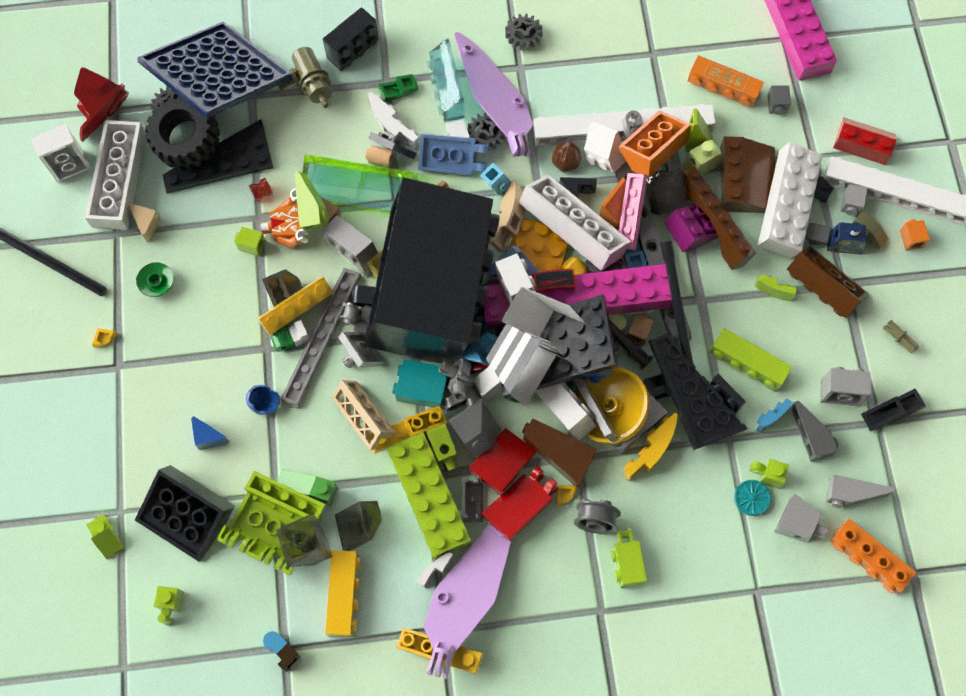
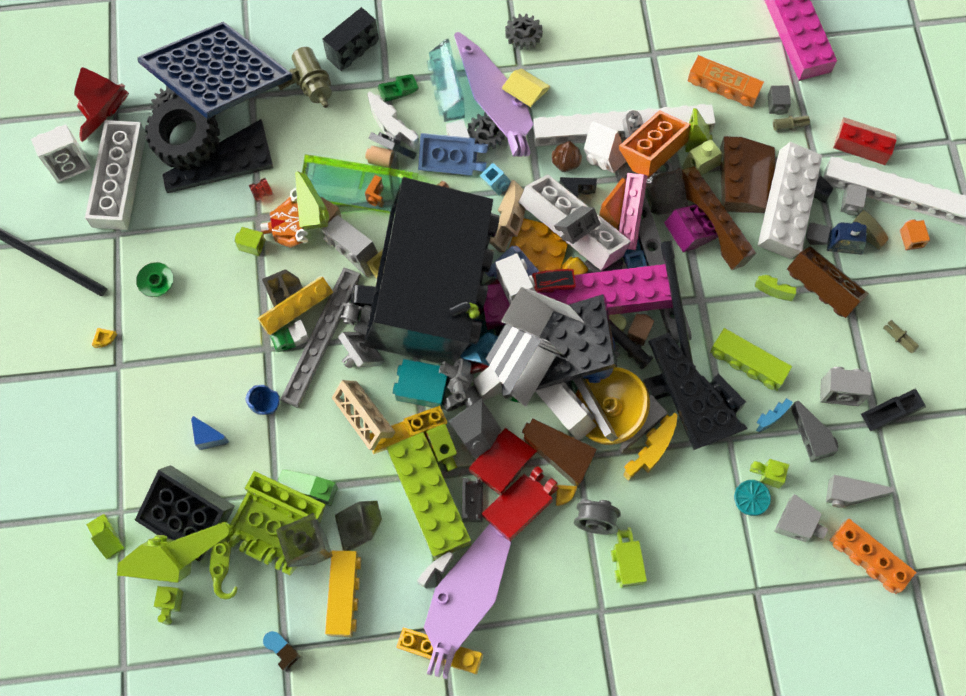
tan slope [129,203,161,242] -> none
none -> lime slope [117,522,238,600]
none -> orange bracket [365,175,384,207]
none -> black arm [449,302,480,319]
none -> light yellow slope [502,69,550,107]
none -> dark grey hinge [554,206,601,244]
none -> olive axle [773,116,810,131]

